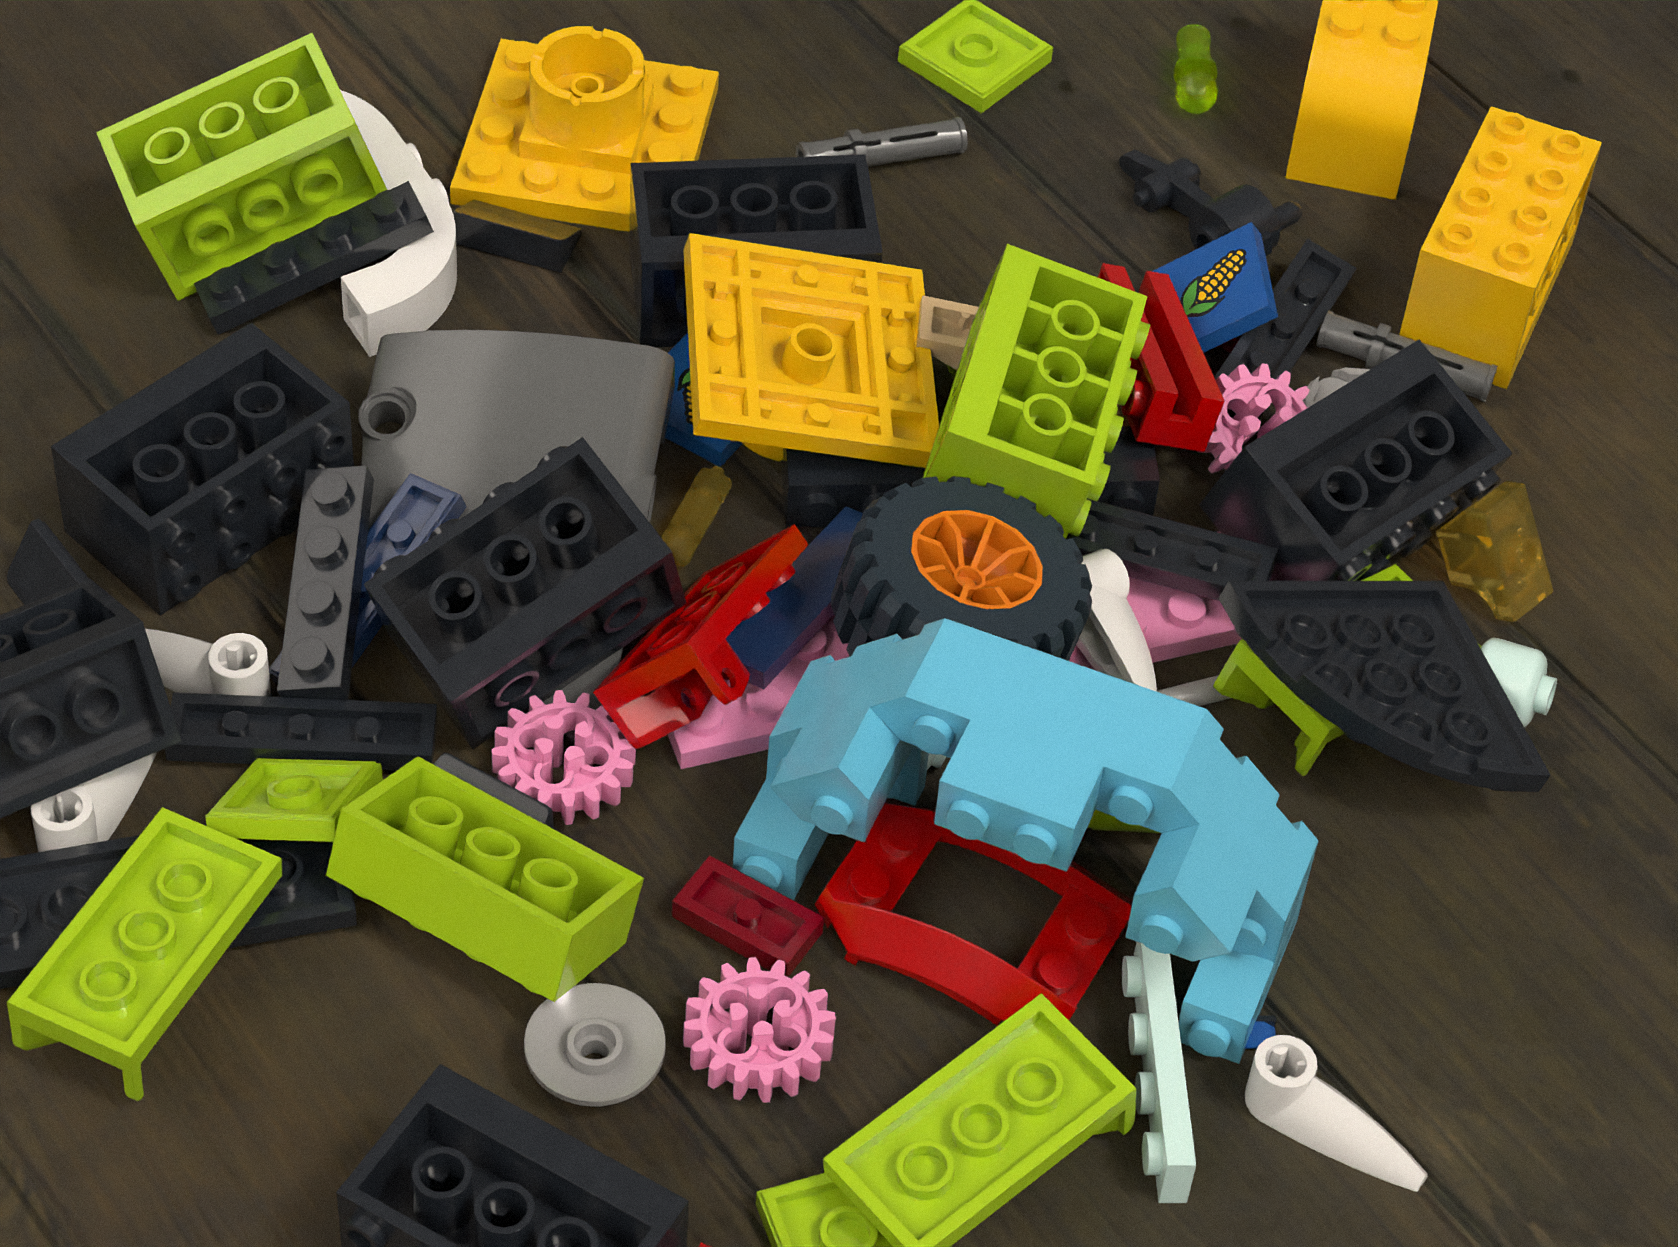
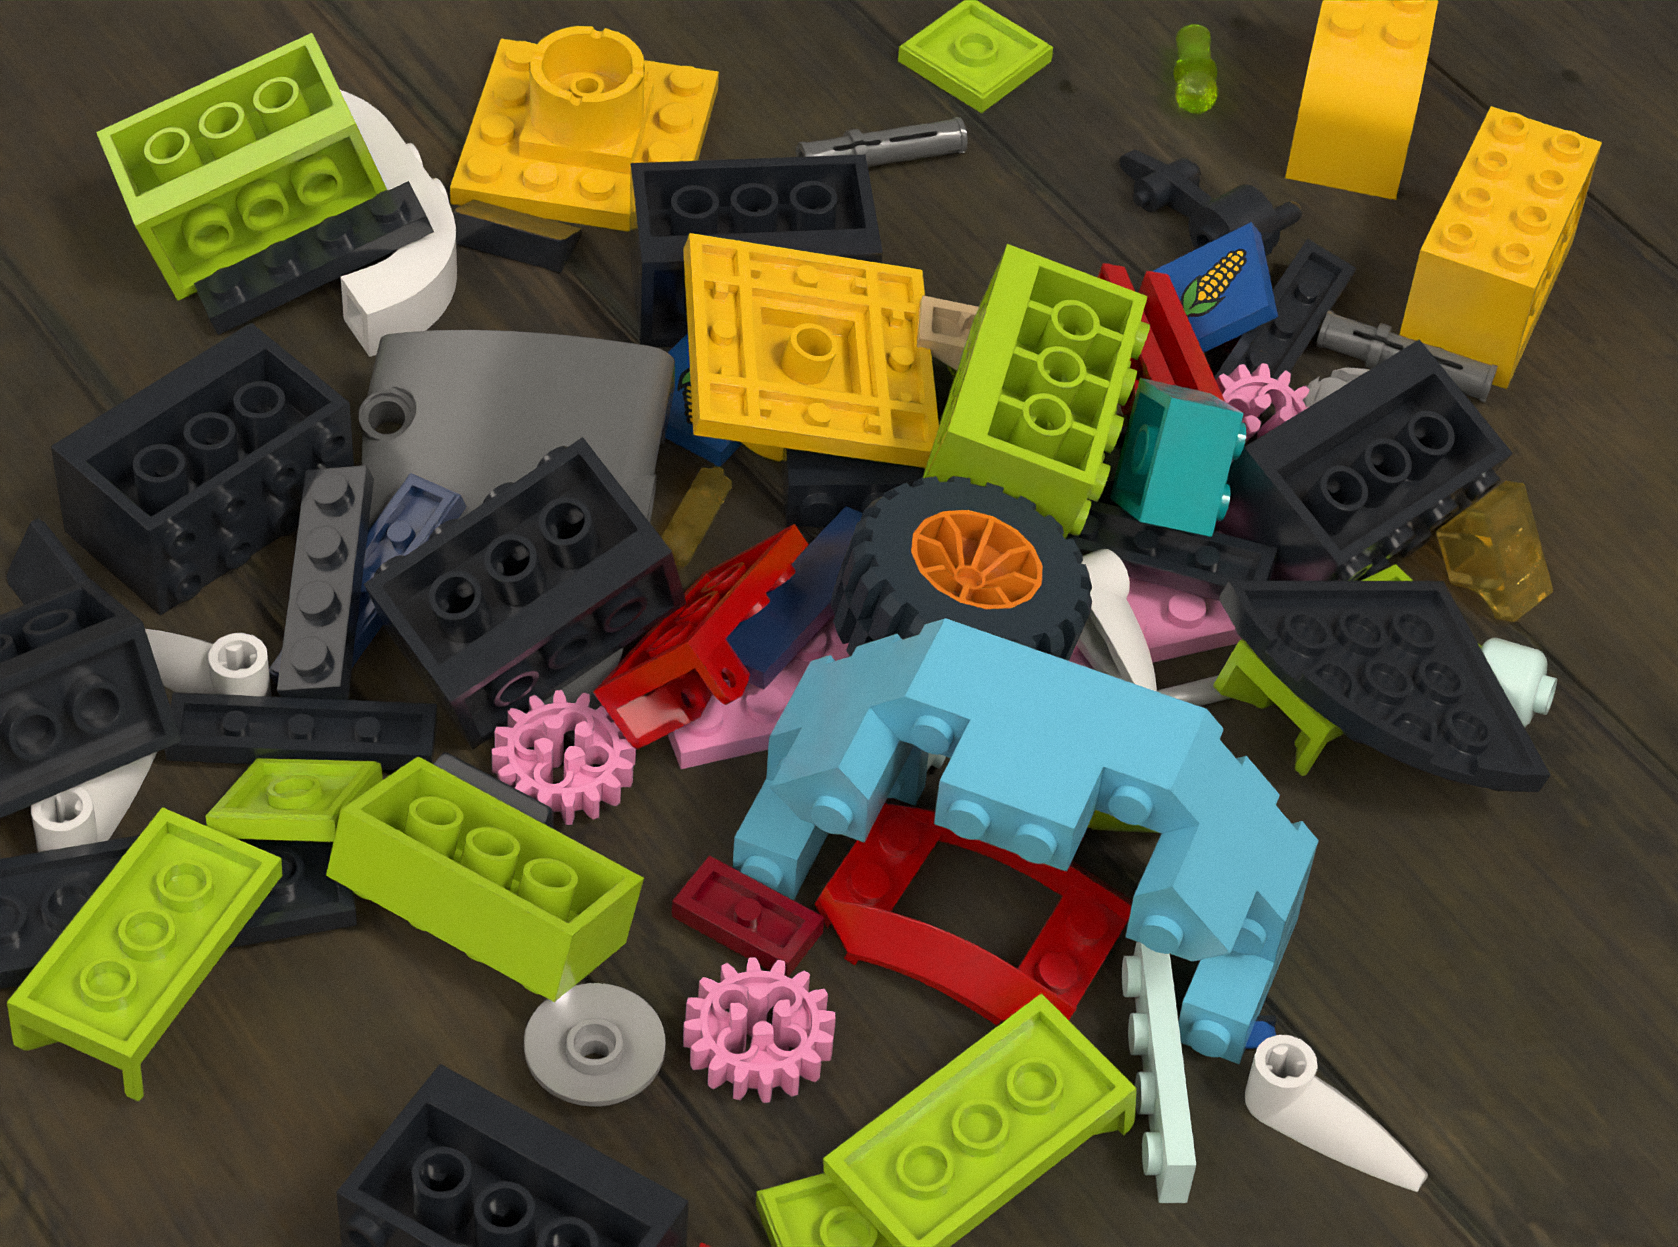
none -> teal brick [1110,378,1246,537]

